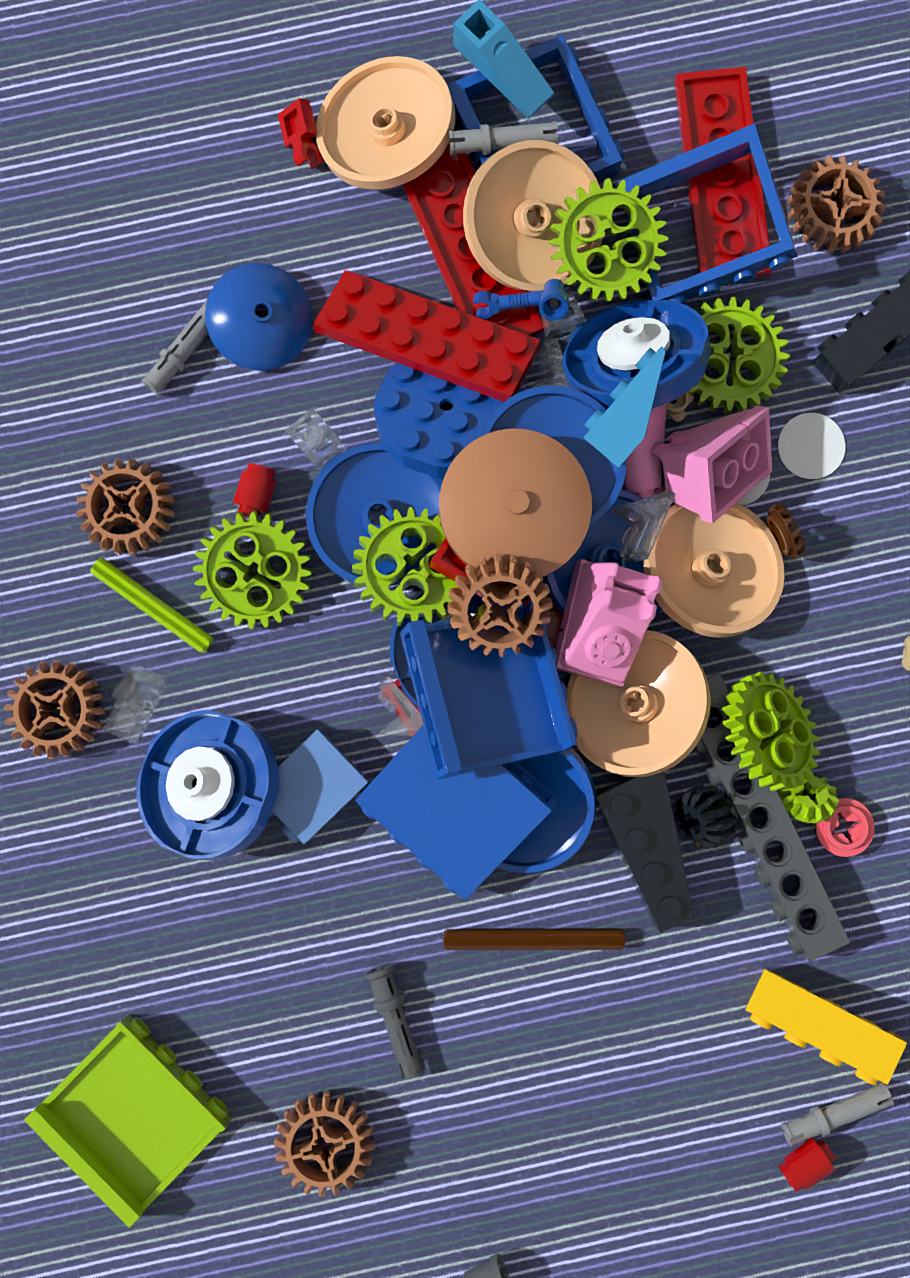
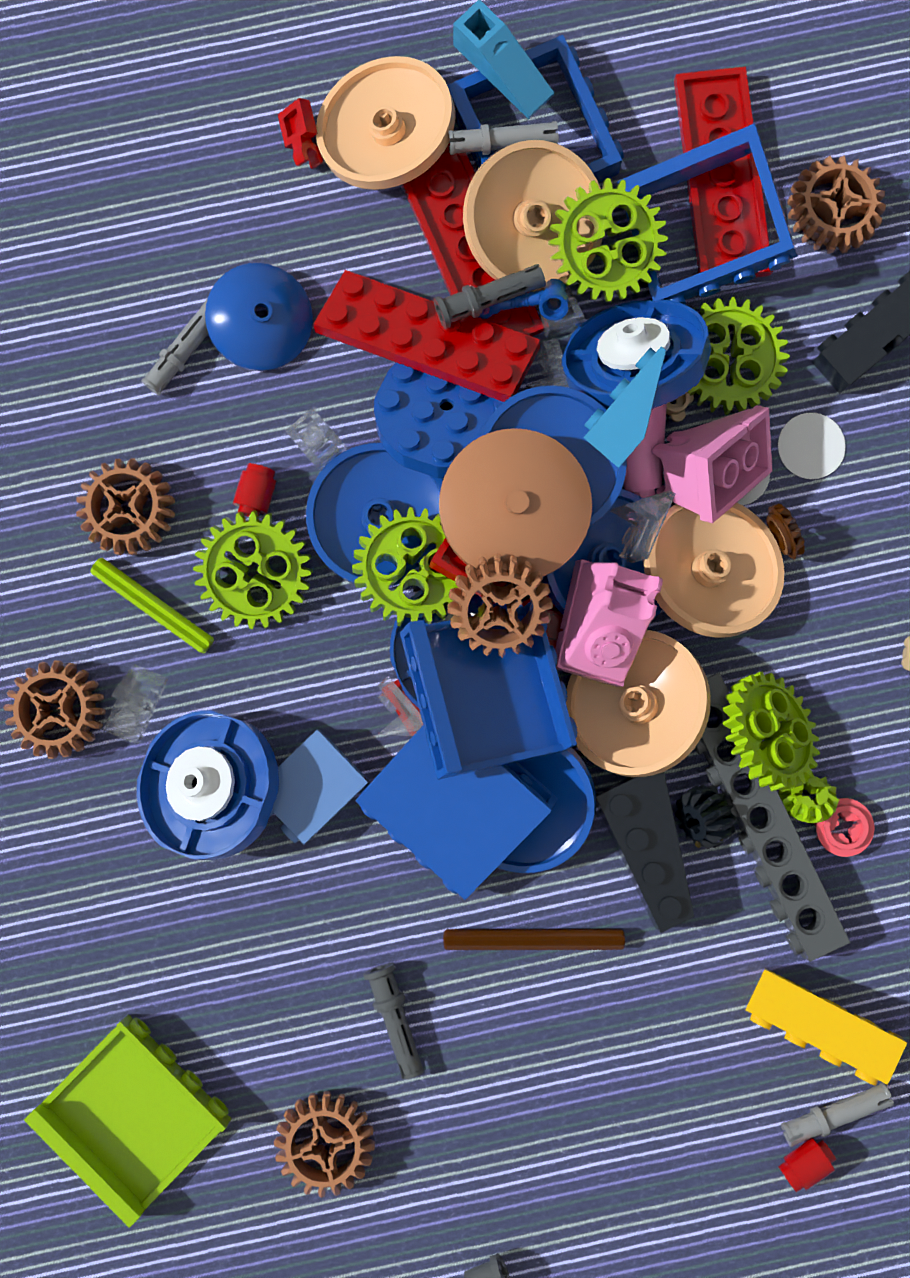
none -> dark grey pin [434,264,546,329]

